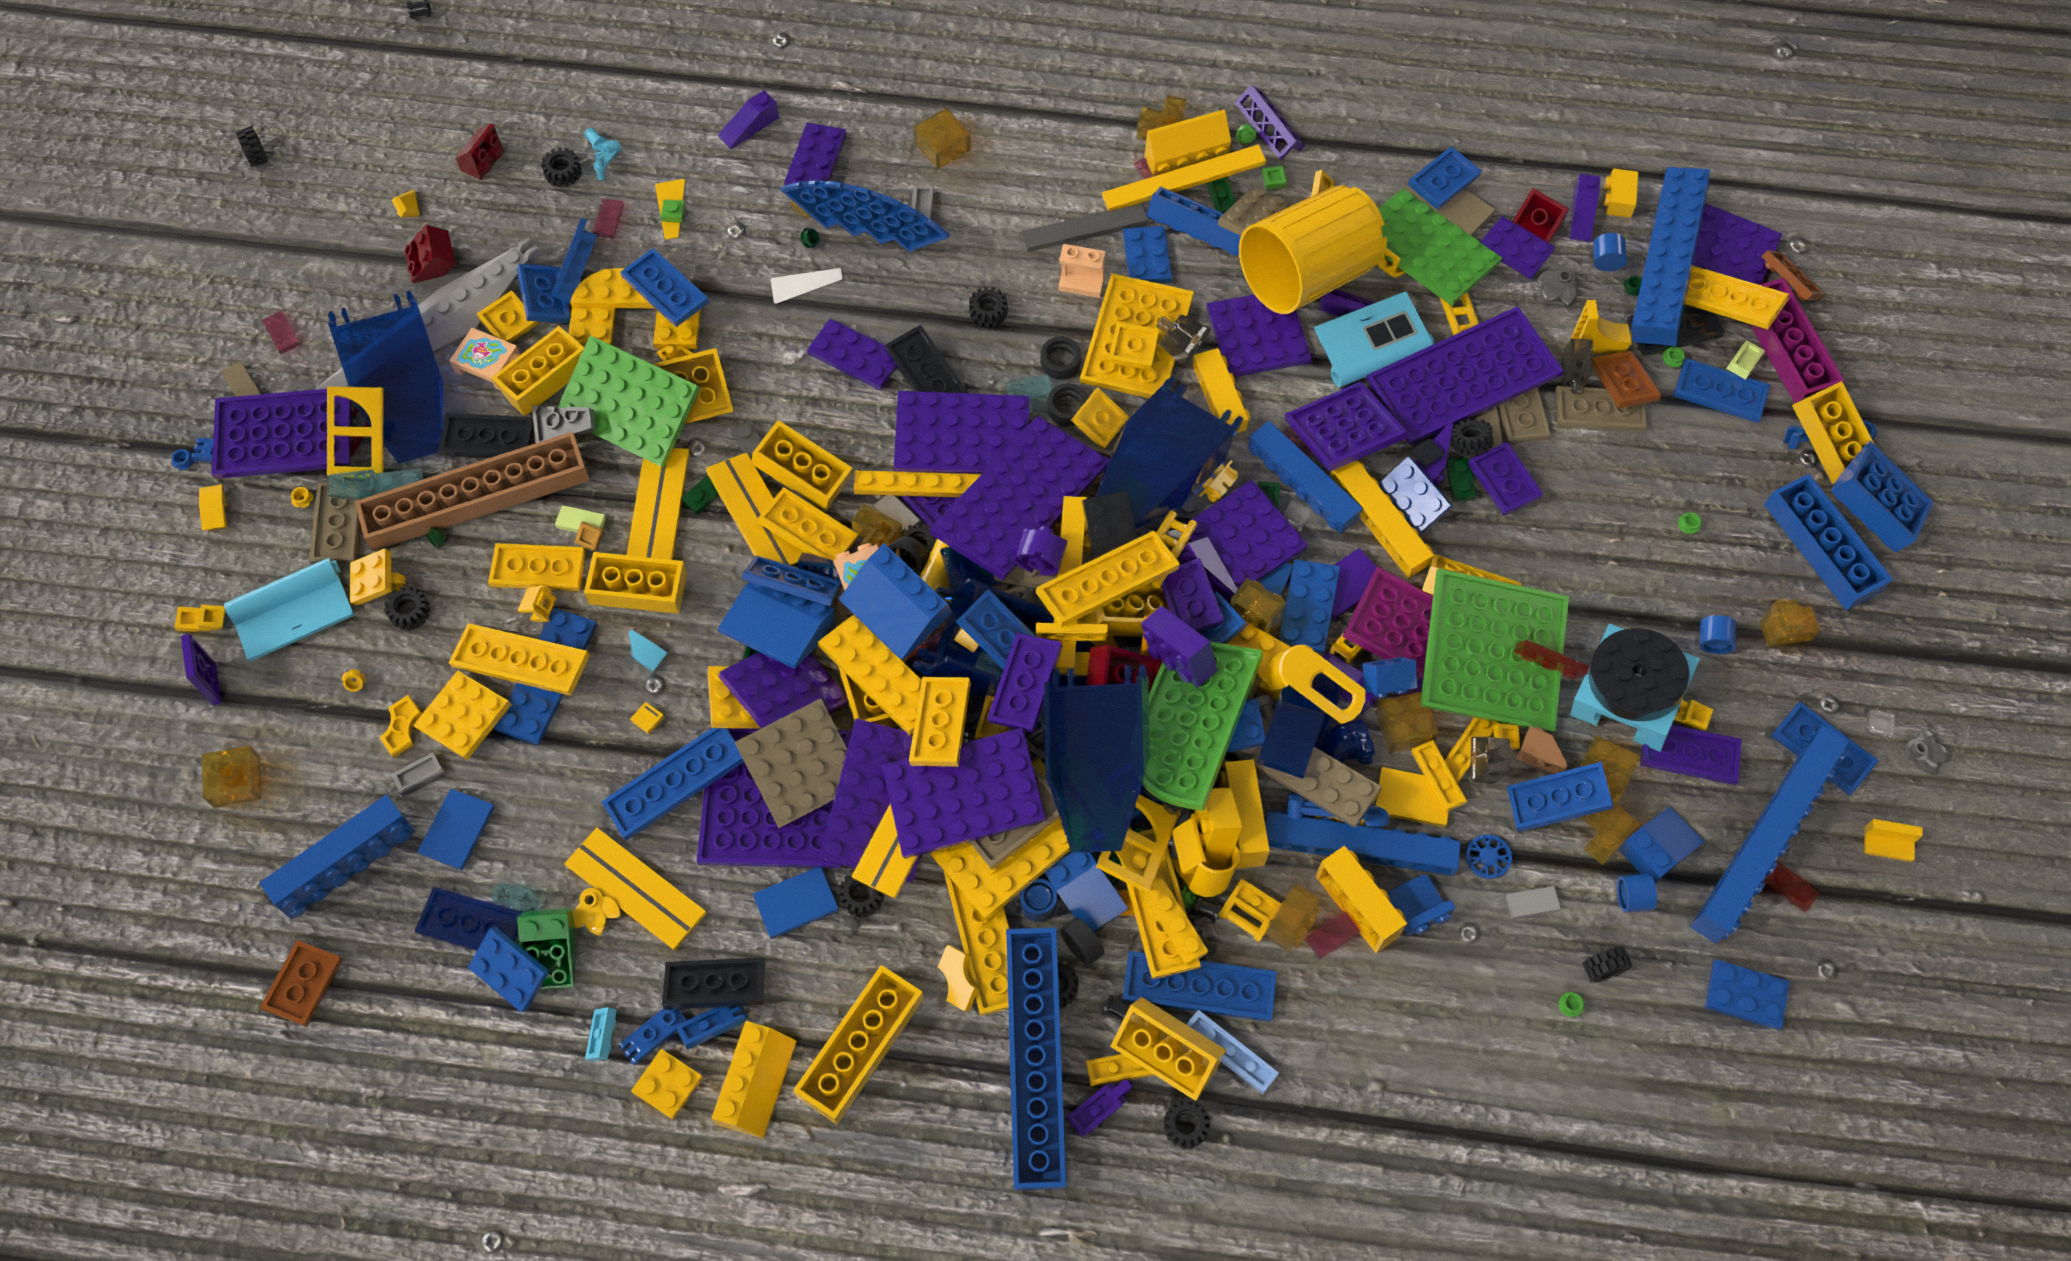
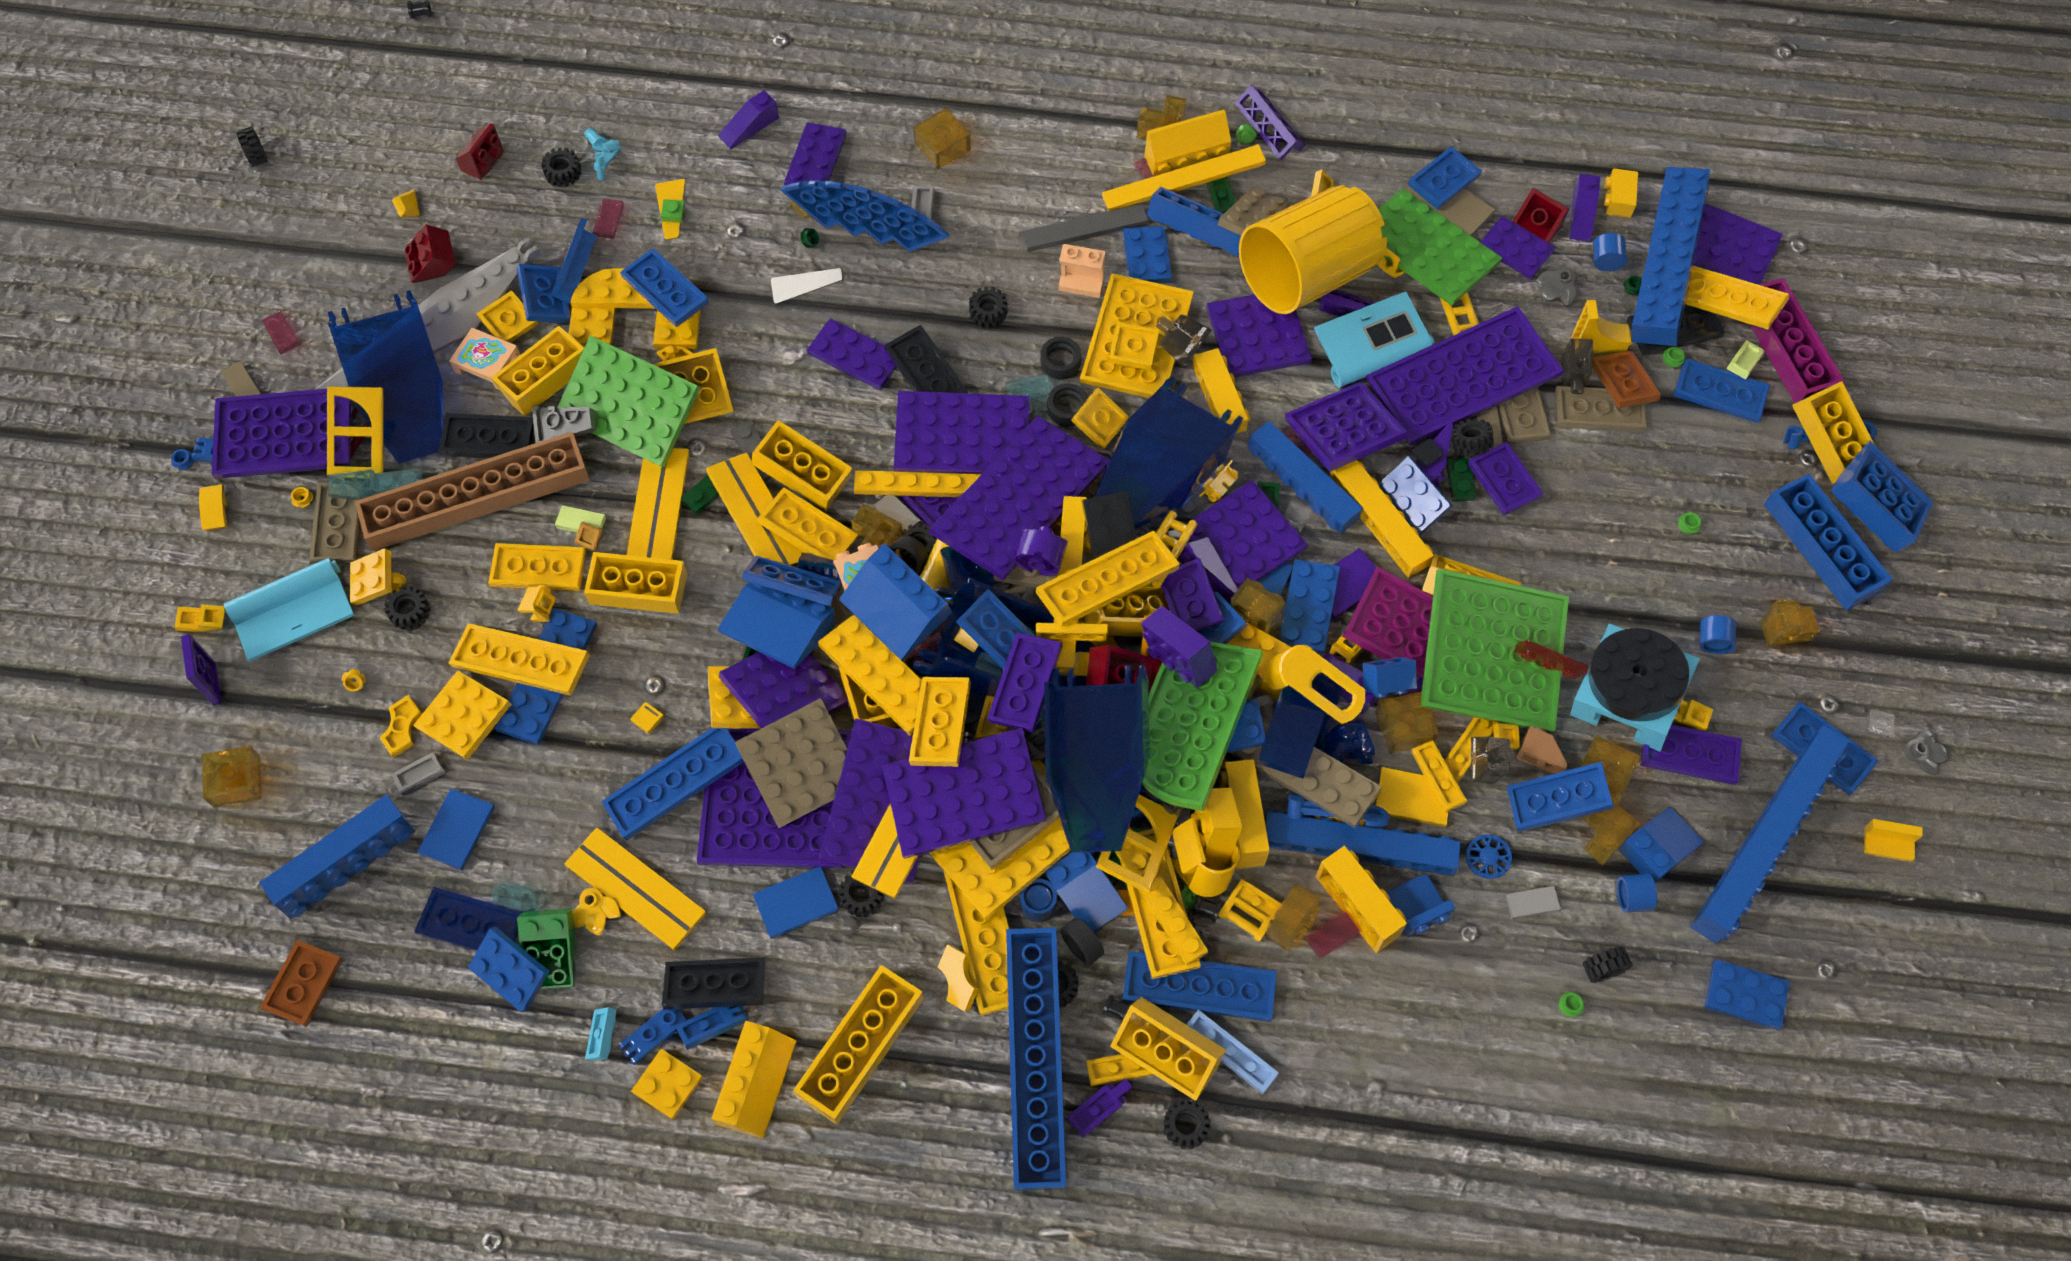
dark green plate [426,527,447,548] -> none
medium azure slope [628,630,667,672] -> none
bright green plate [1261,166,1287,190] -> none
dark orange plate [1761,250,1826,301] -> none
clear red plate [1764,860,1820,913] -> none

